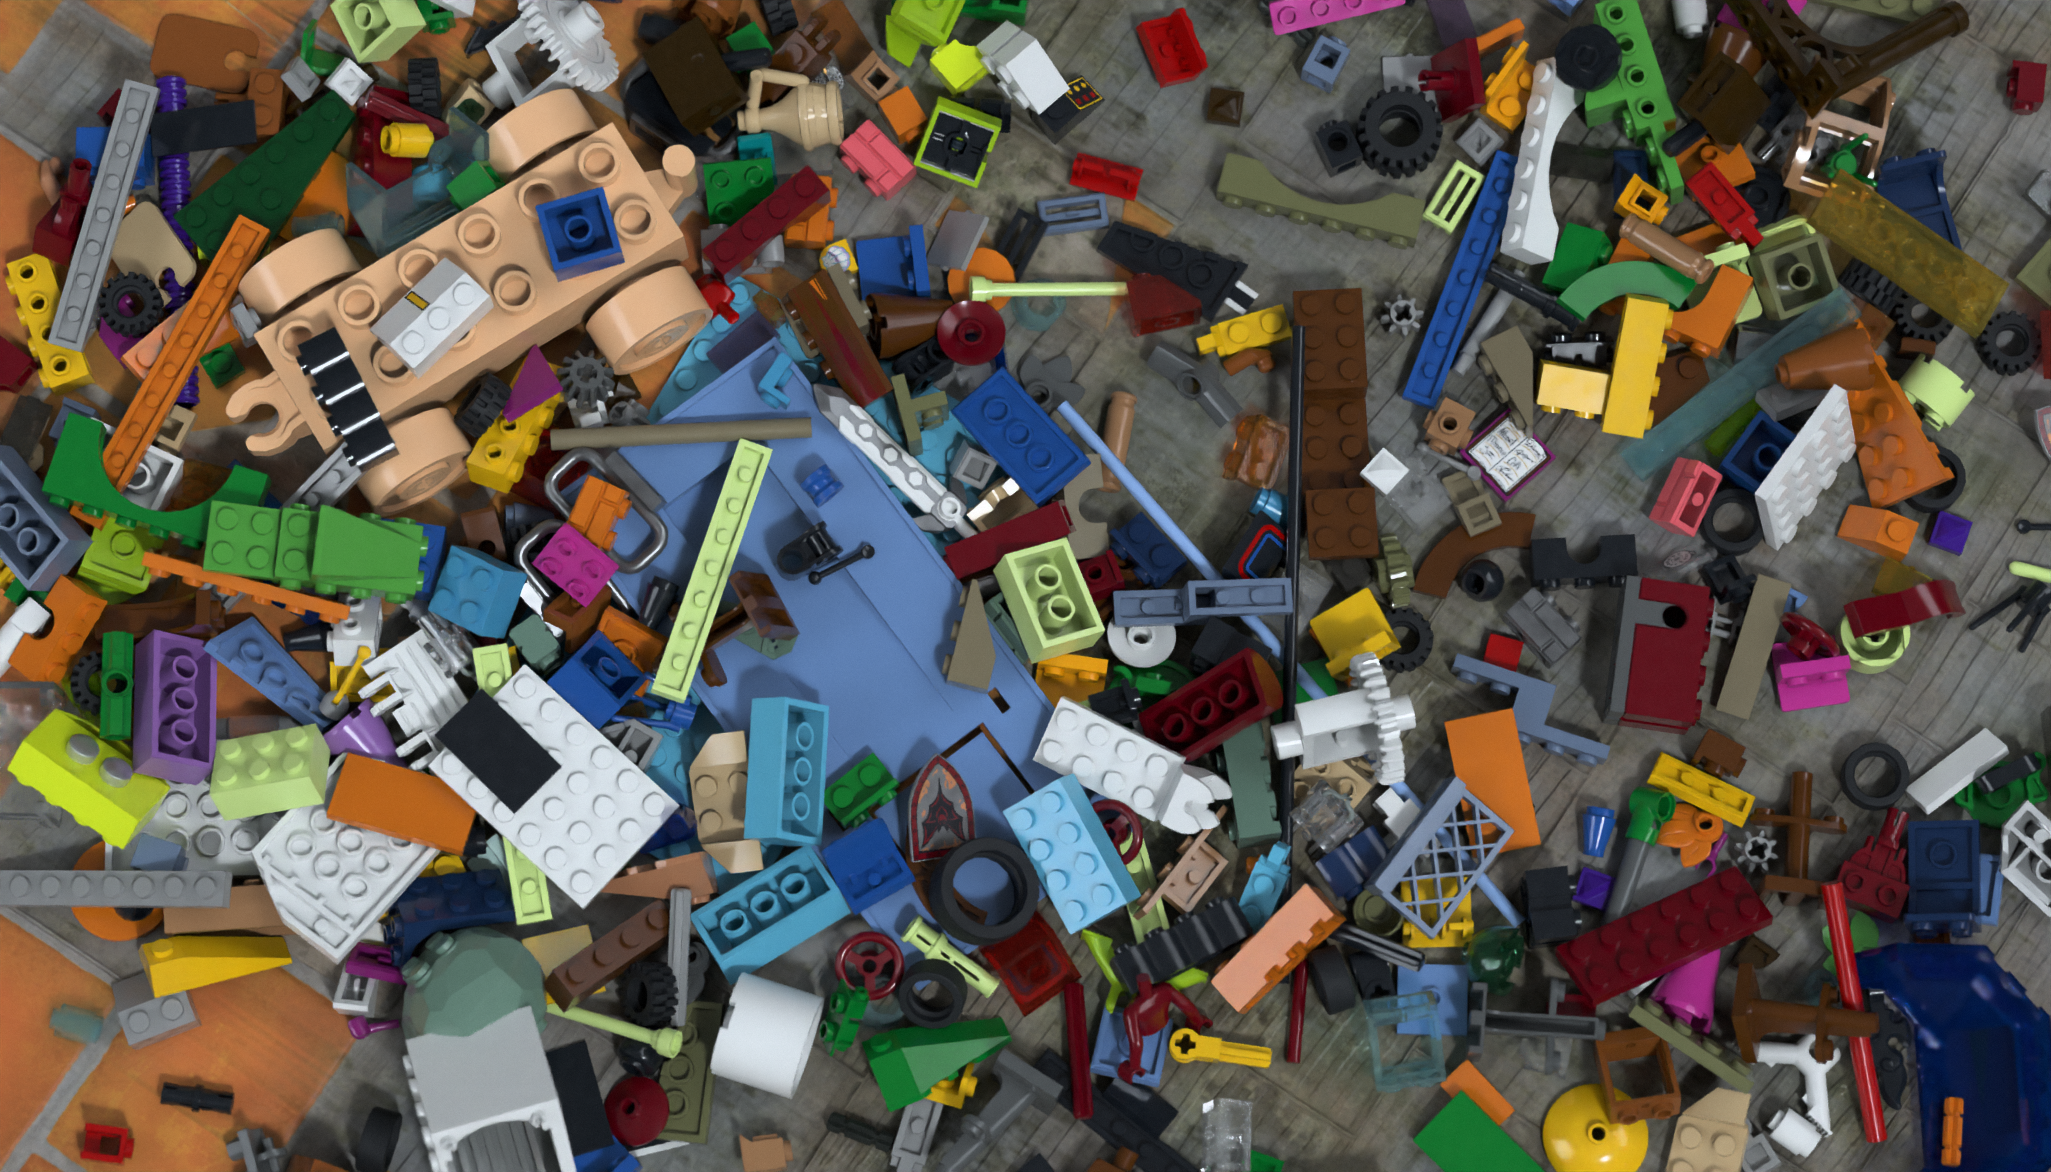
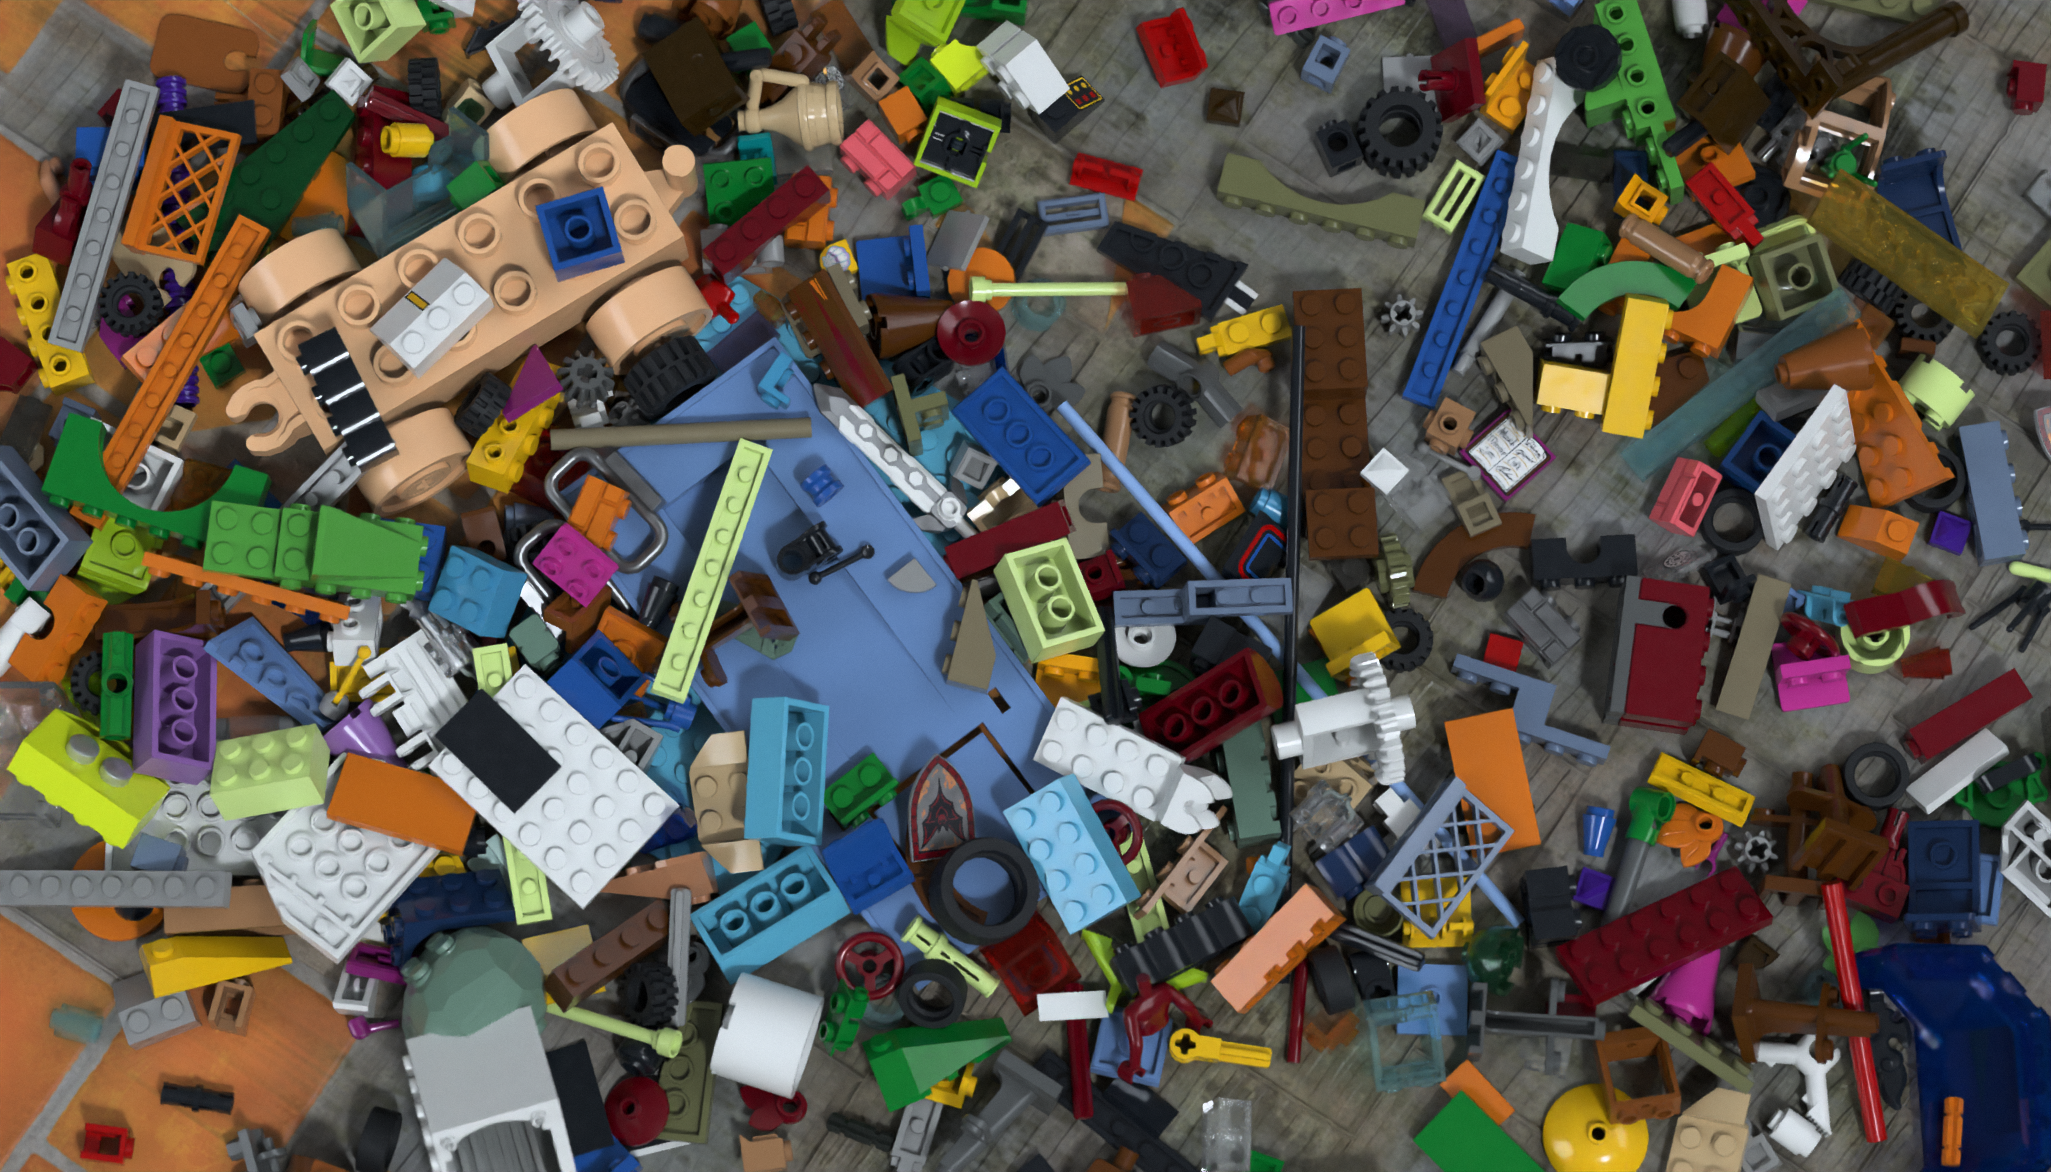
none -> orange fence [121,115,242,266]
none -> medium nougat window [207,978,256,1037]
none -> black tyre [623,335,718,420]
none -> dark red plate [740,1085,807,1131]
none -> light grey tile [887,558,937,593]
none -> green bracket [898,56,954,117]
none -> green plate [901,175,963,222]
none -> white sticker [1037,990,1109,1021]
none -> black axle [1096,605,1124,726]
none -> black tyre [1130,384,1197,448]
none -> orange bracket [1161,471,1246,544]
none -> clear orange bracket [1305,1011,1360,1055]
none -> reddish brown piece [1786,764,1889,891]
none -> medium azure hinge [1797,585,1856,627]
none -> black pin [1805,474,1858,543]
none -> clear red cone [1900,646,1953,680]
none -> dark red brick [1903,668,2033,765]
none -> sand blue brick [1953,421,2029,567]

